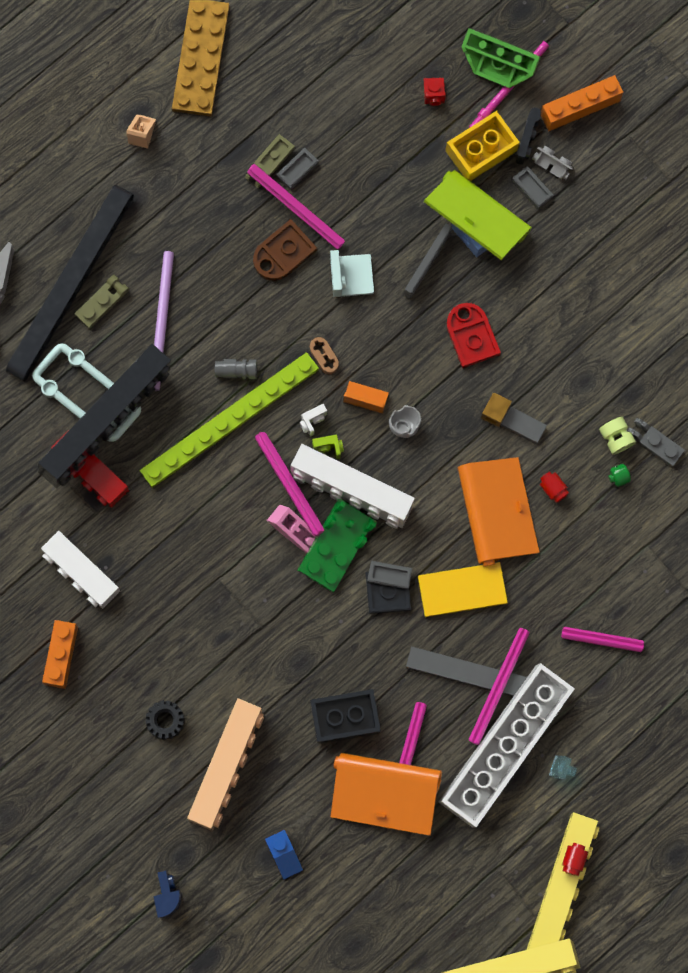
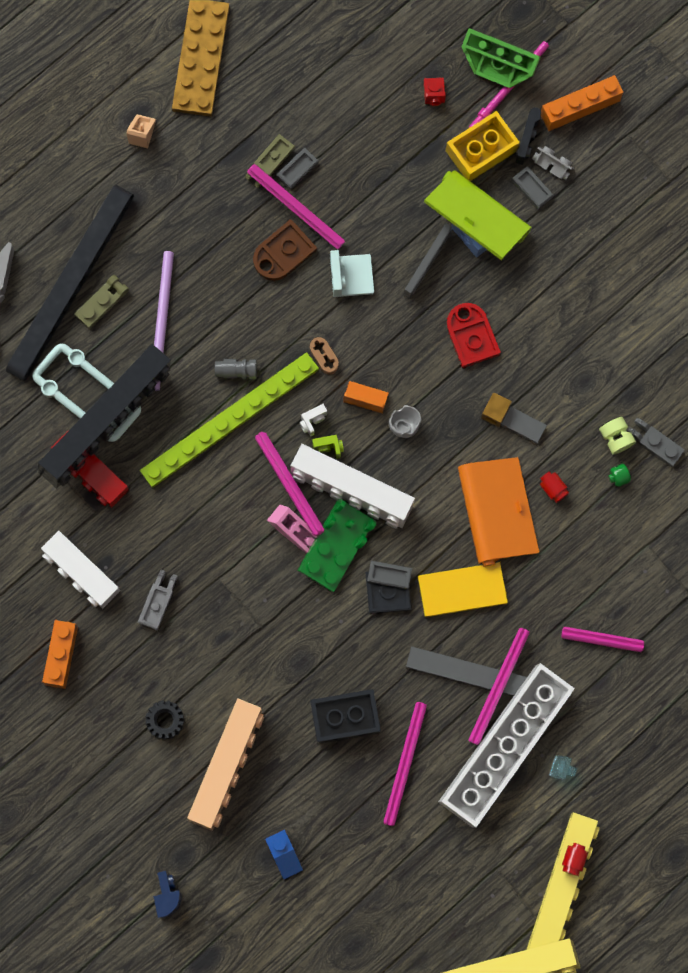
orange door [330,753,442,835] -> none
none -> flat silver hinge [138,570,178,631]

